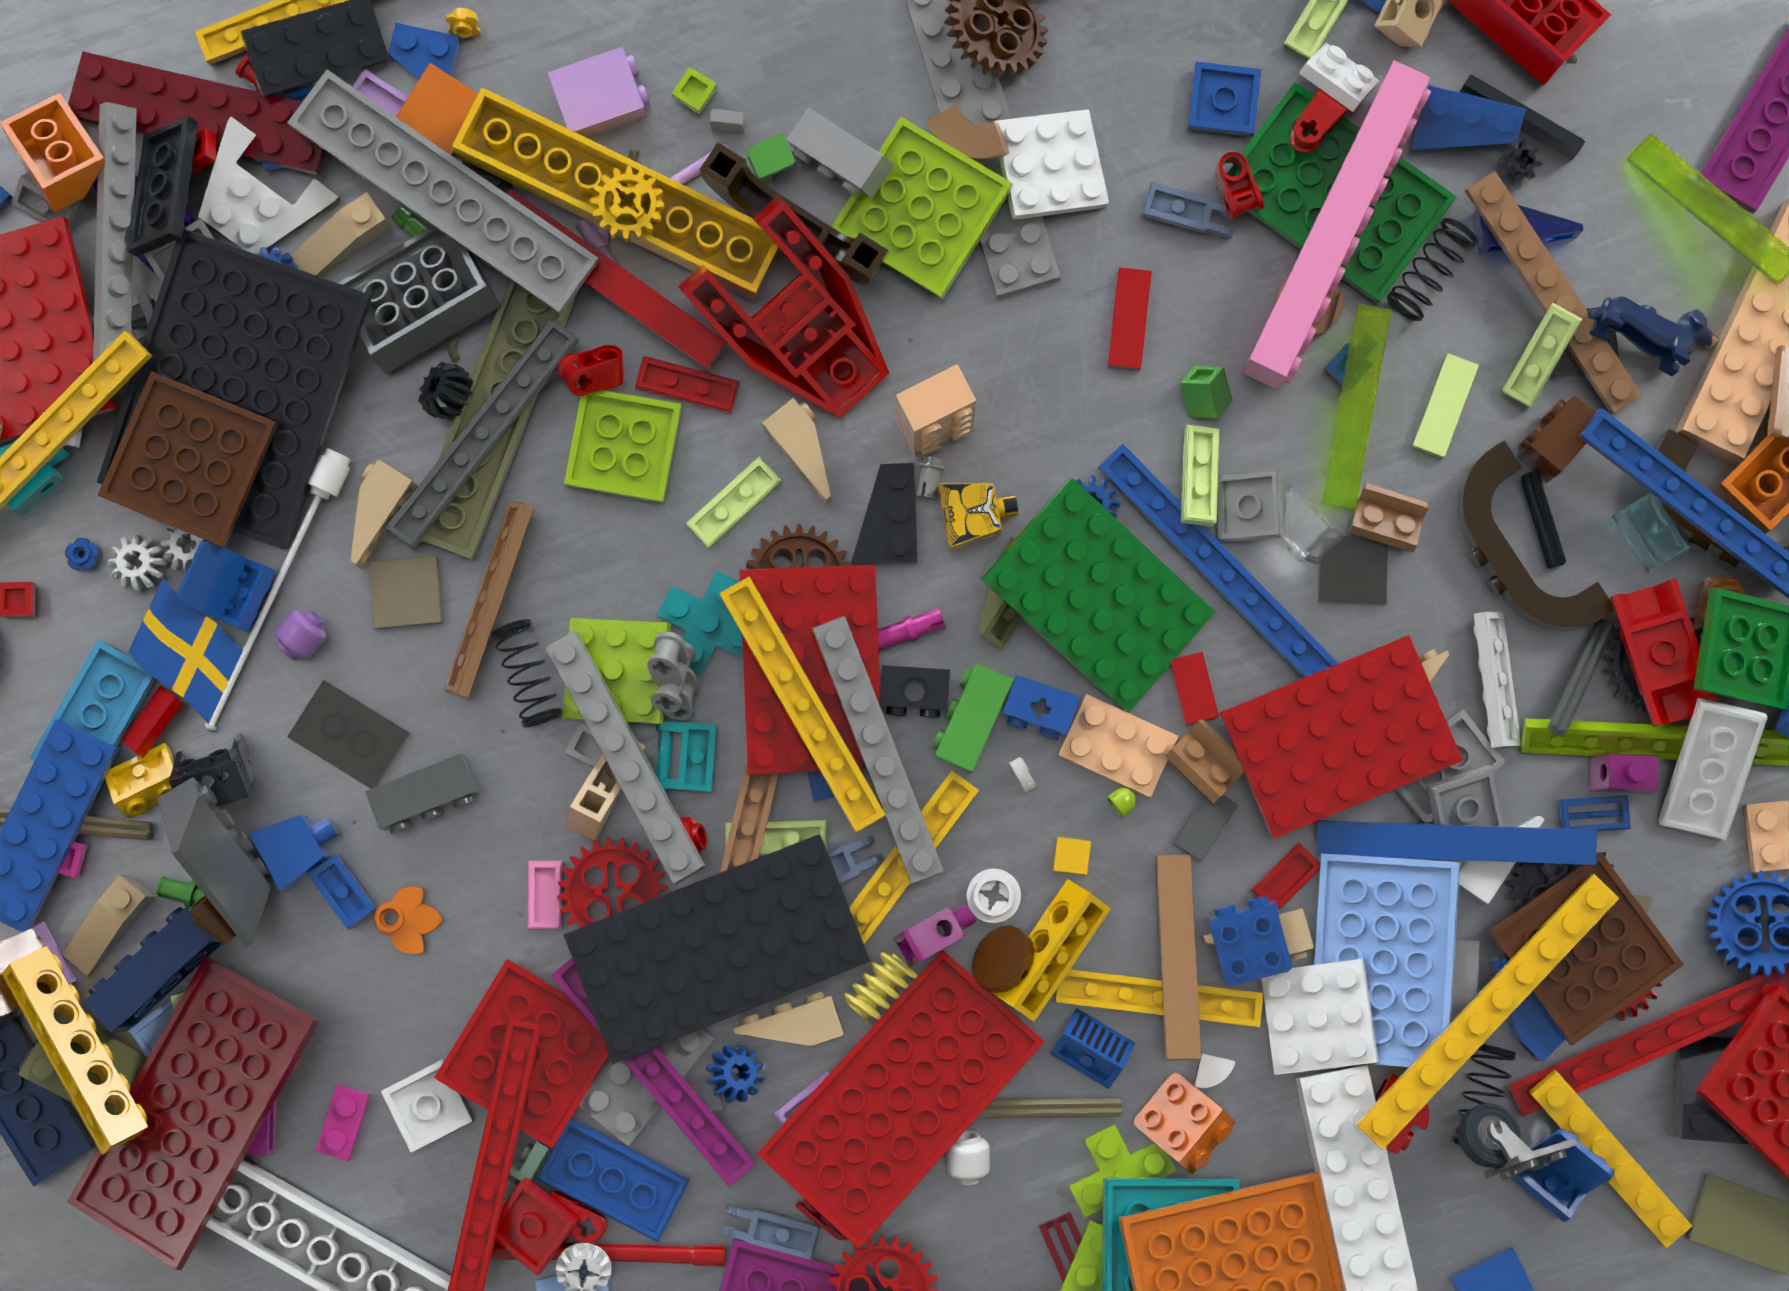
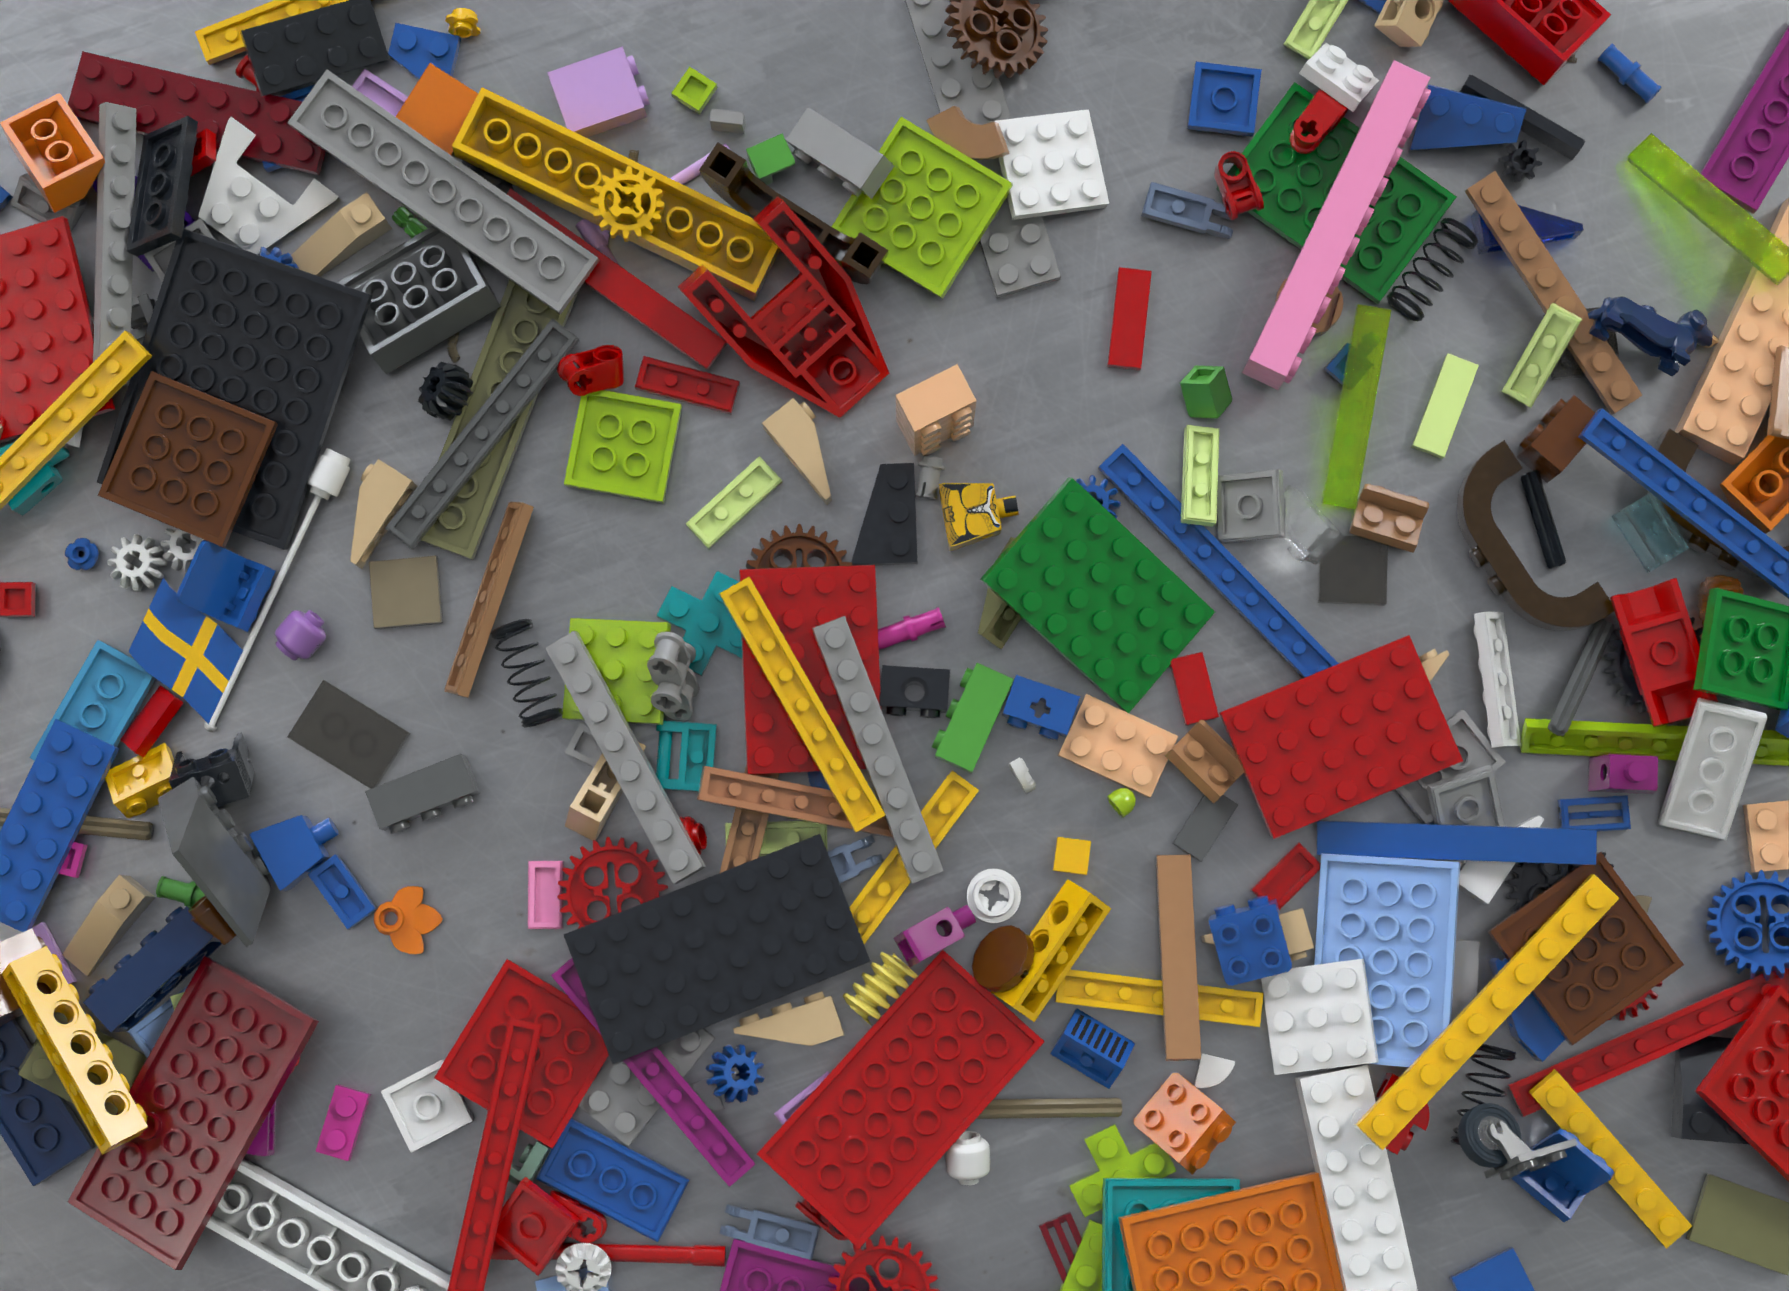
none -> nougat plate [697,766,893,838]
none -> blue pin [1598,43,1662,103]

